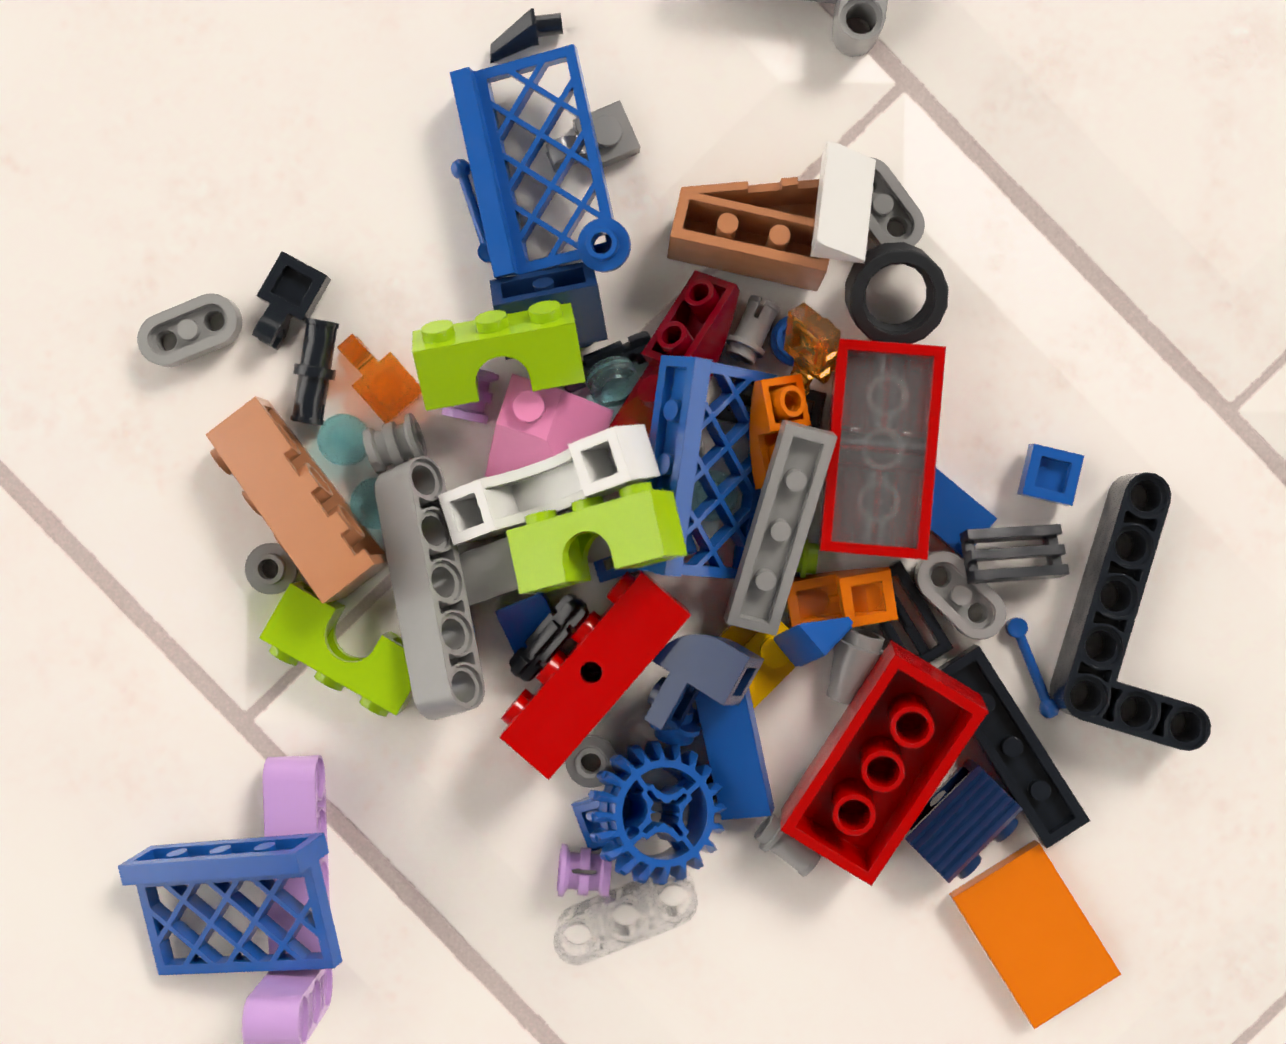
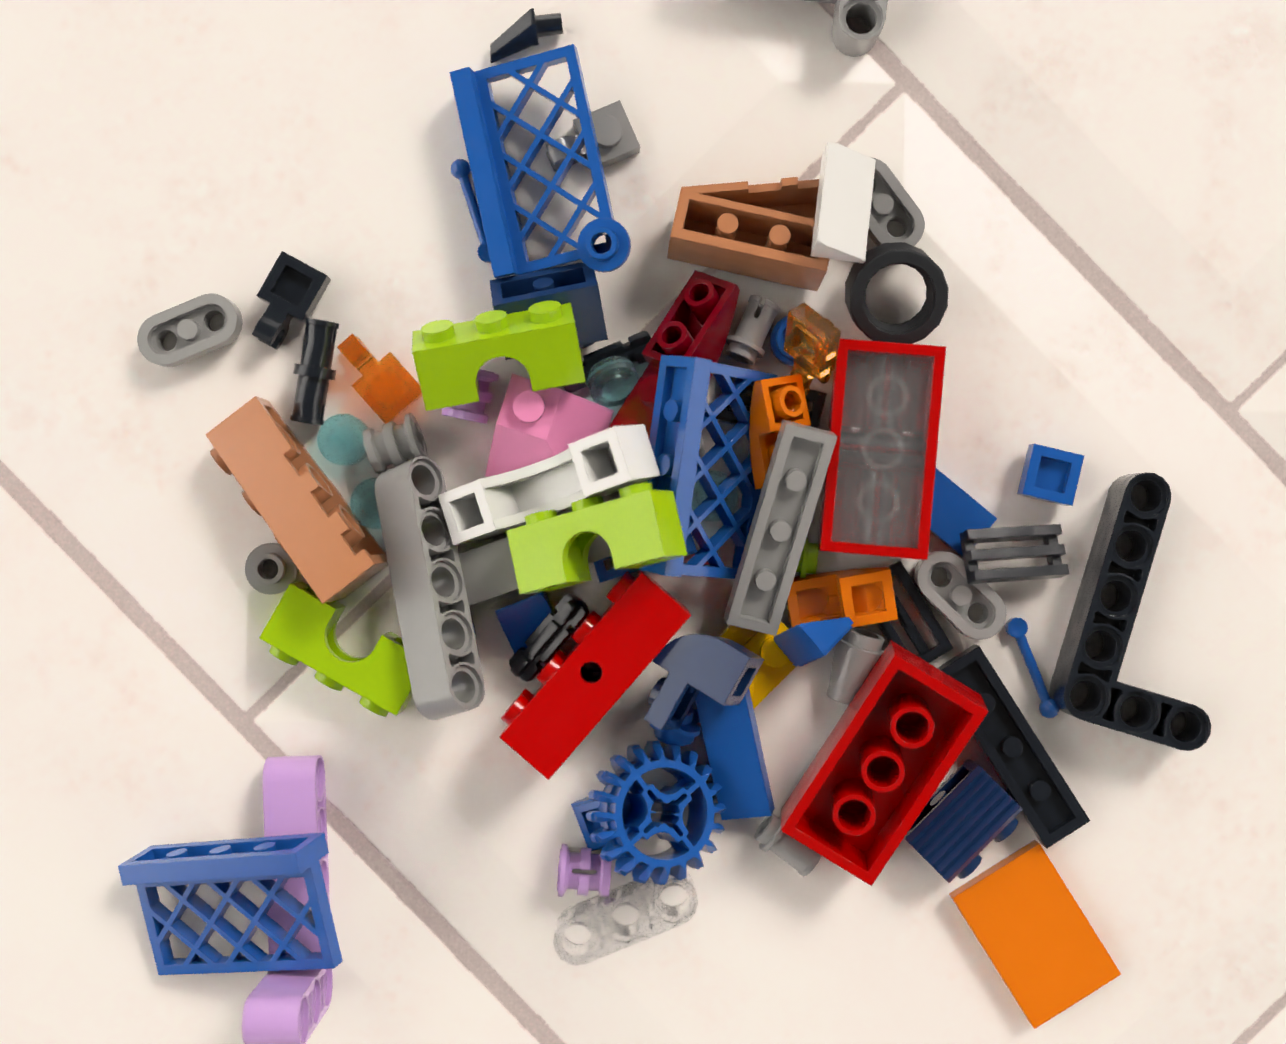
light grey plate [565,735,616,788] -> none

